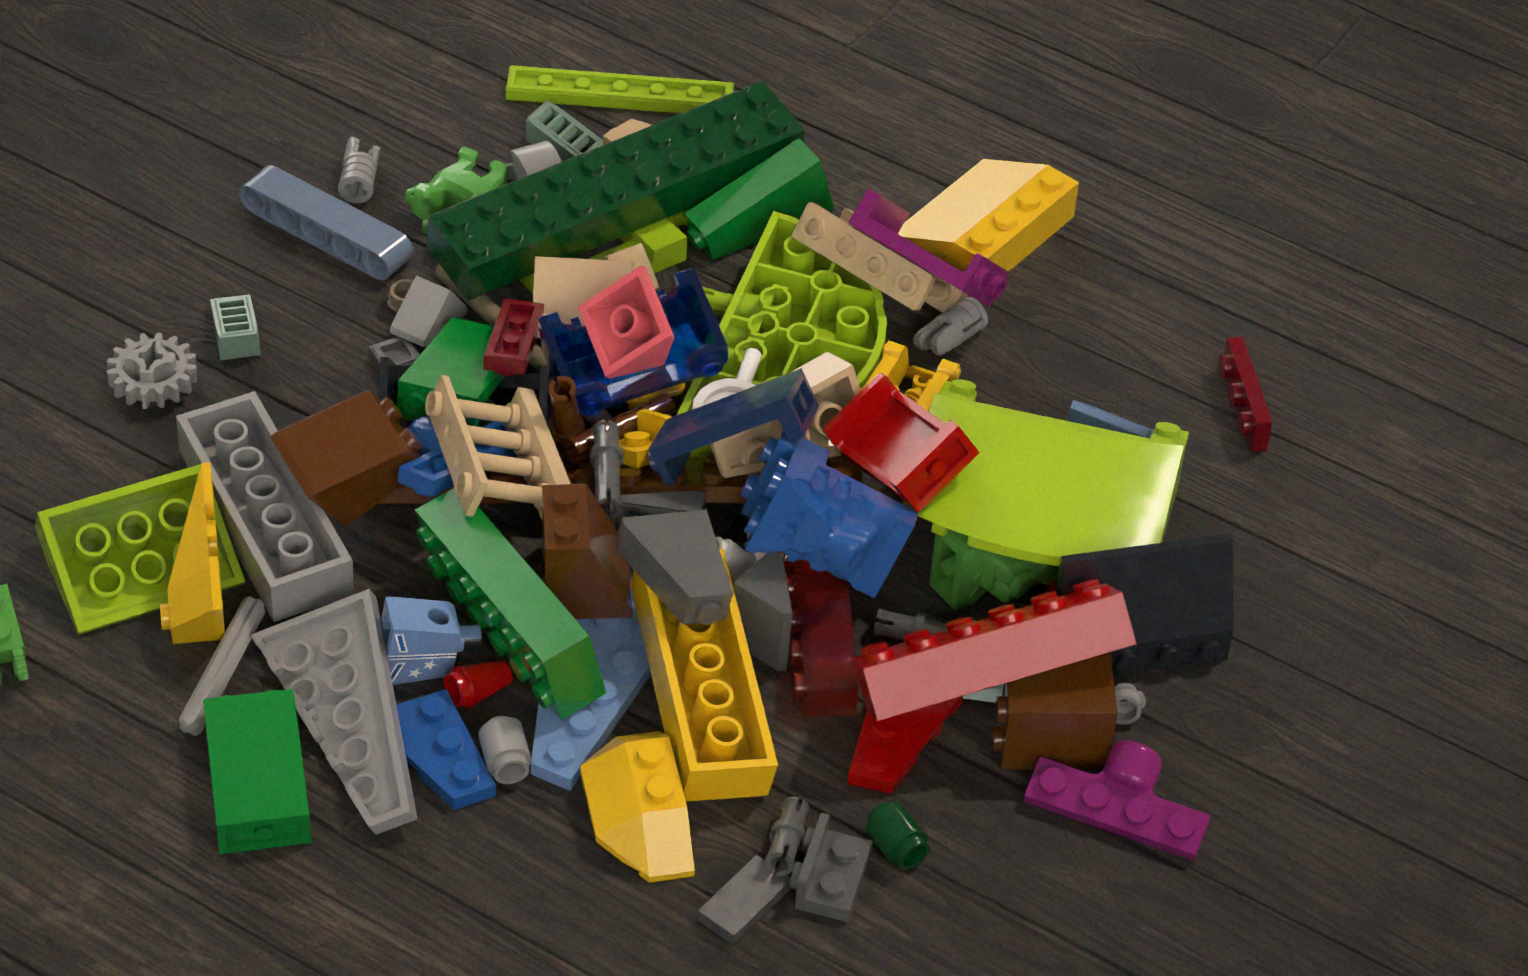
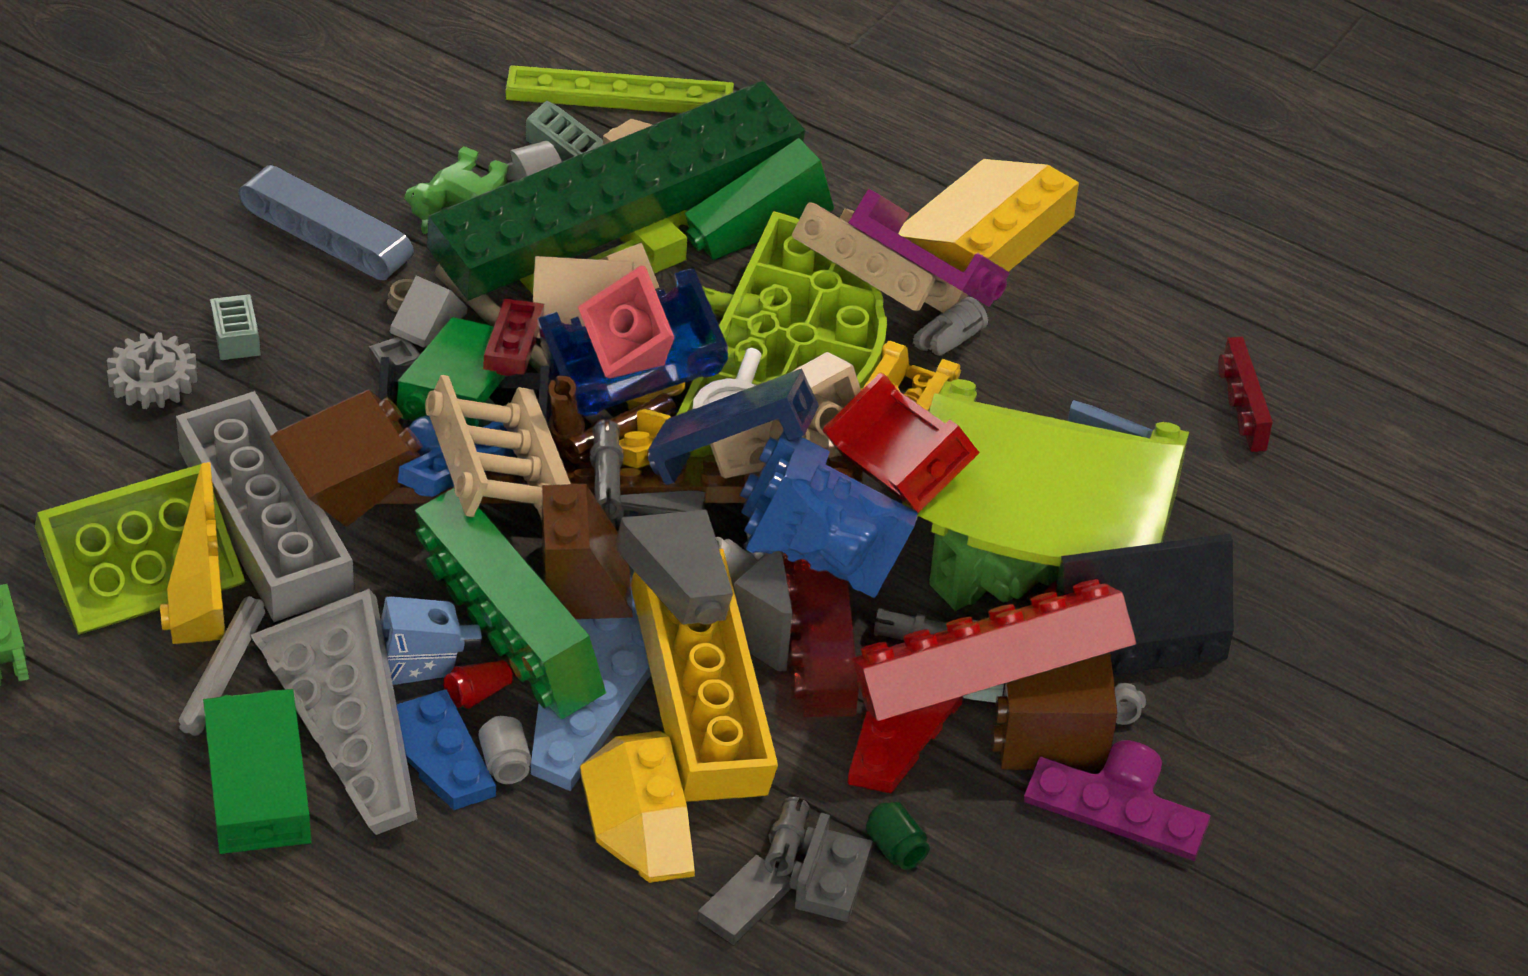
light grey hinge [338,137,380,203] -> none

